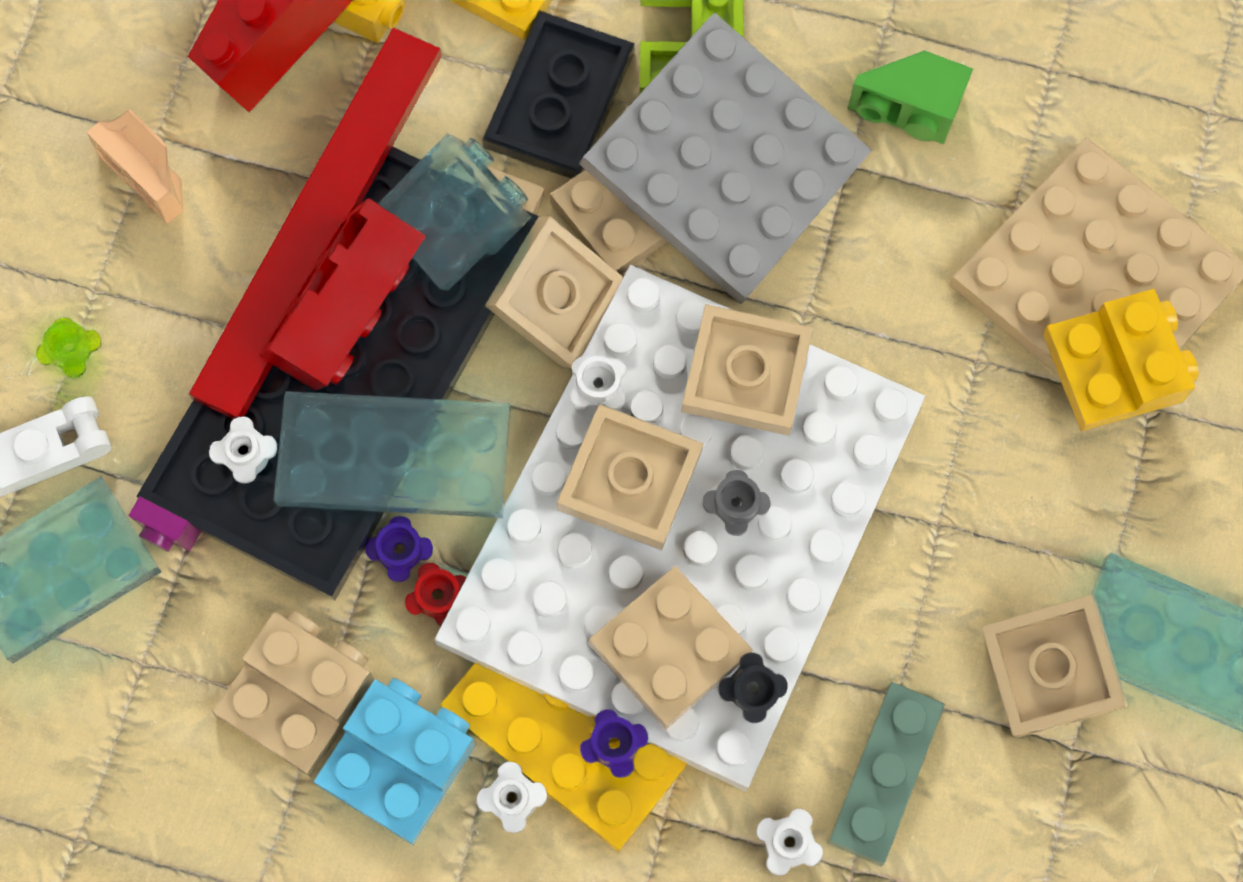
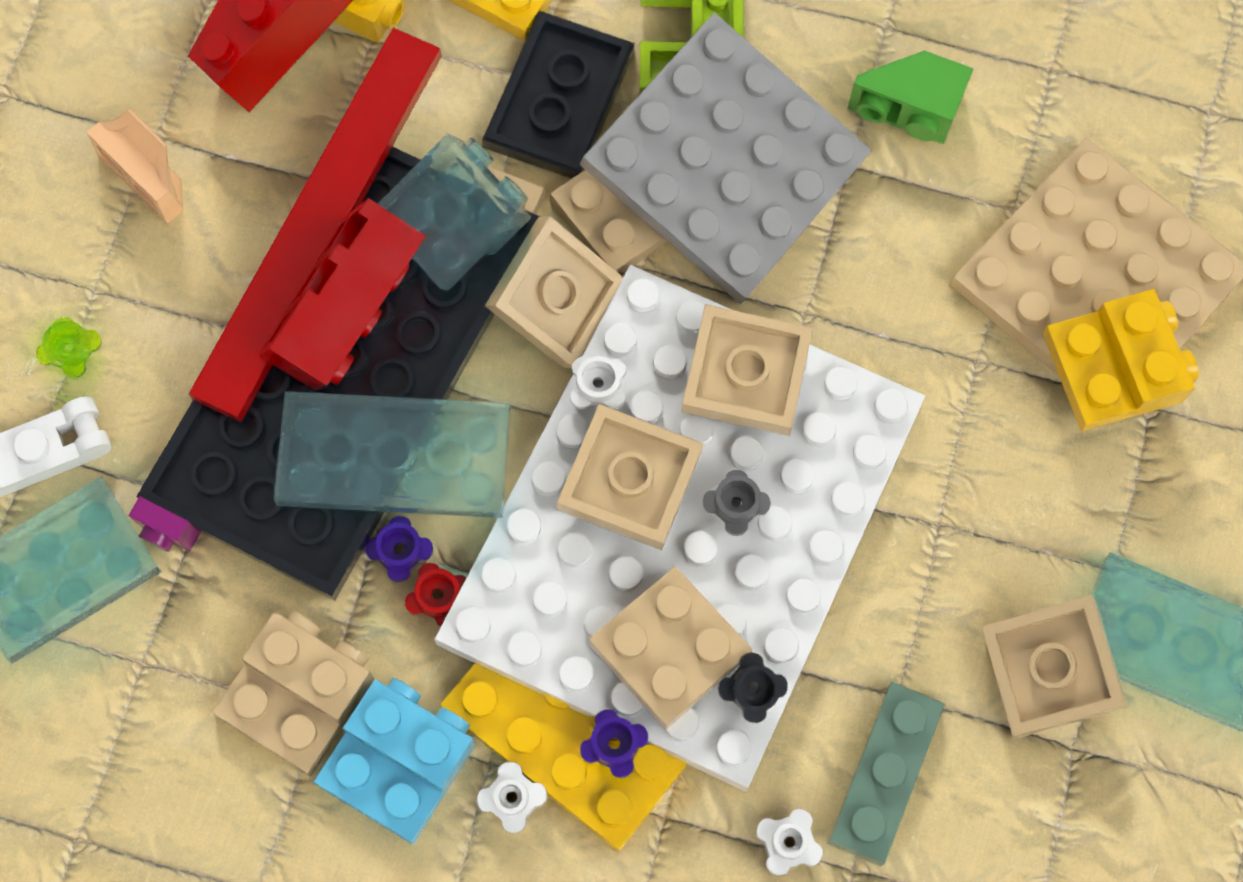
white plate [209,417,278,483] -> none

